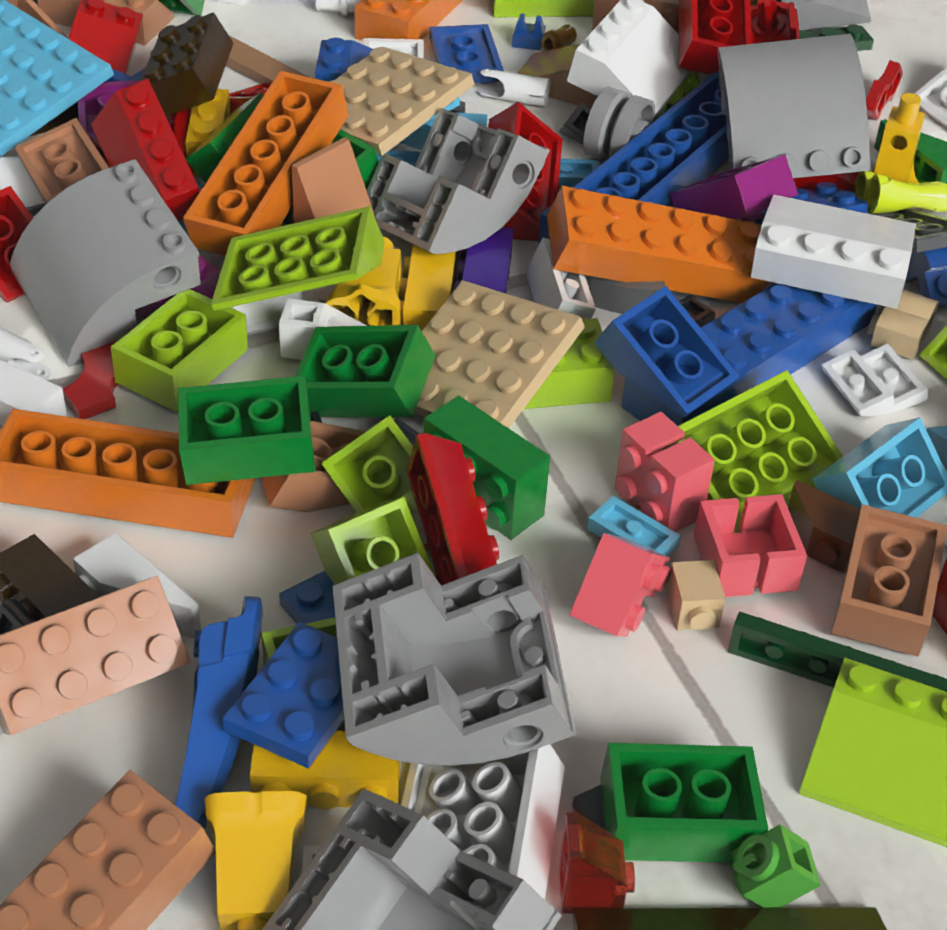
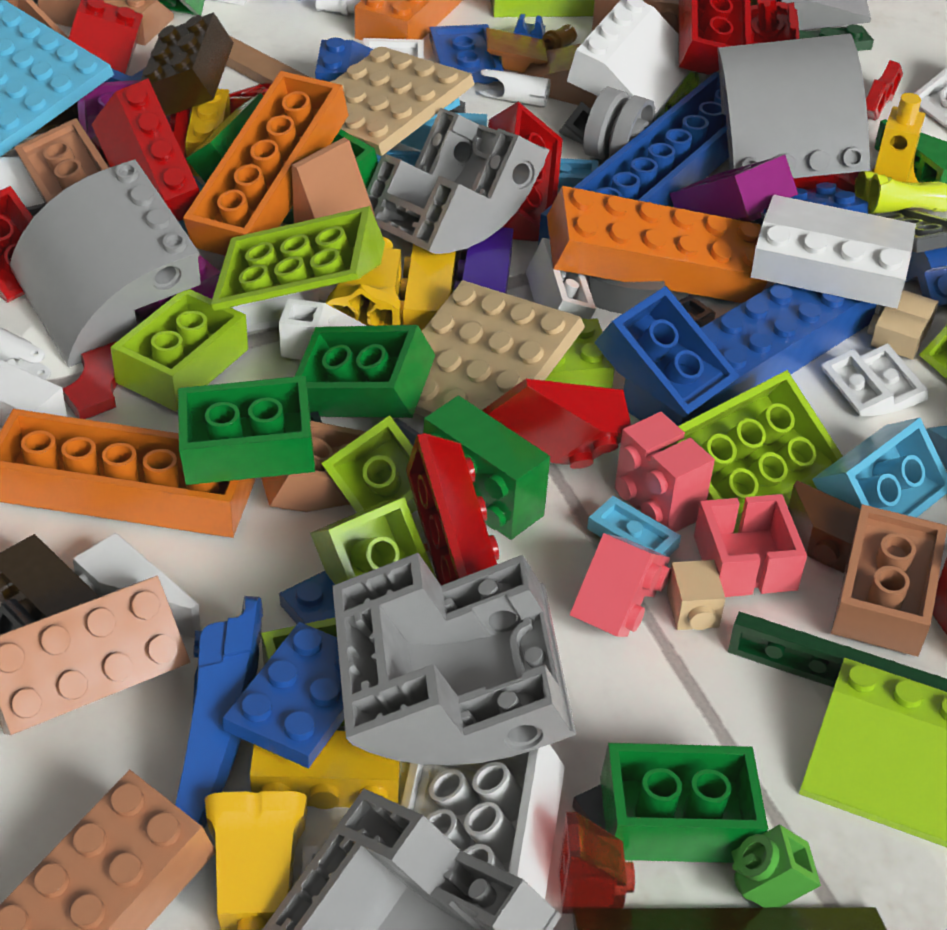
none -> red slope [482,378,631,469]
none -> dark orange piece [486,28,547,73]

